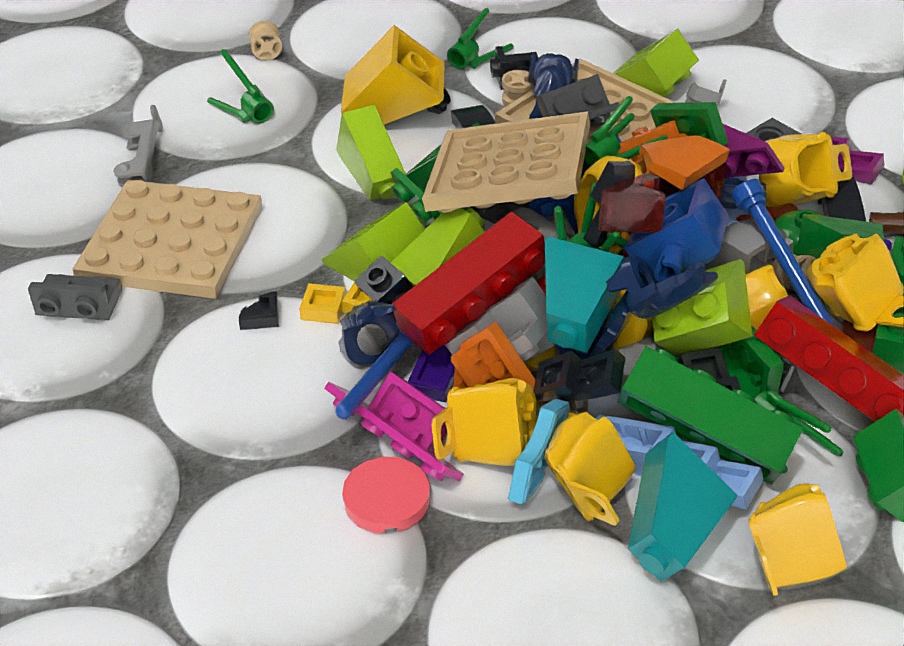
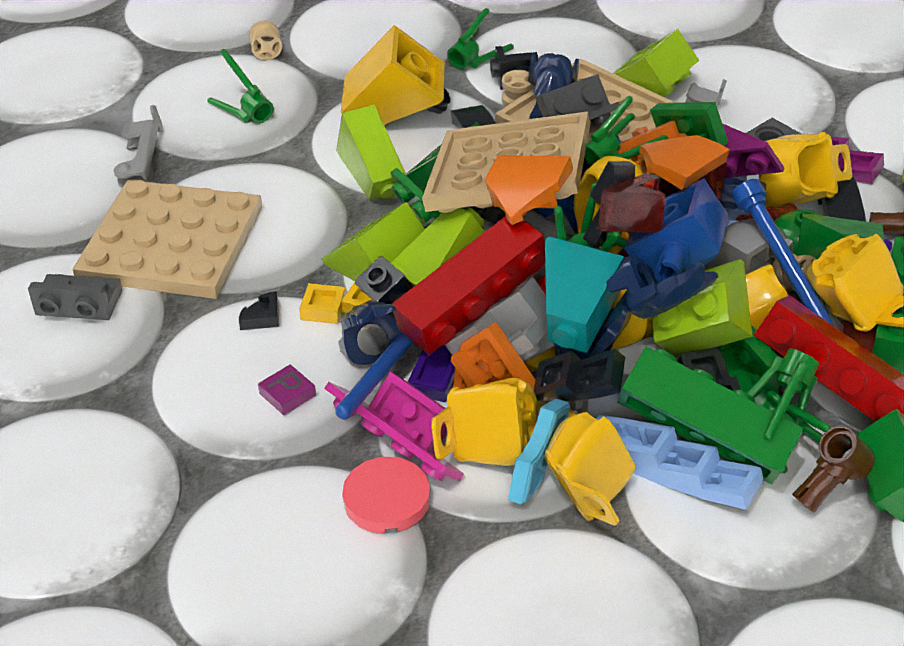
teal slope [628,432,738,582] -> none
yellow piece [748,483,847,596] -> none
none -> magenta tile [258,364,316,415]
none -> orange slope [485,155,573,225]
none -> green plant [746,348,820,440]
none -> reddish brown pin [792,426,875,513]

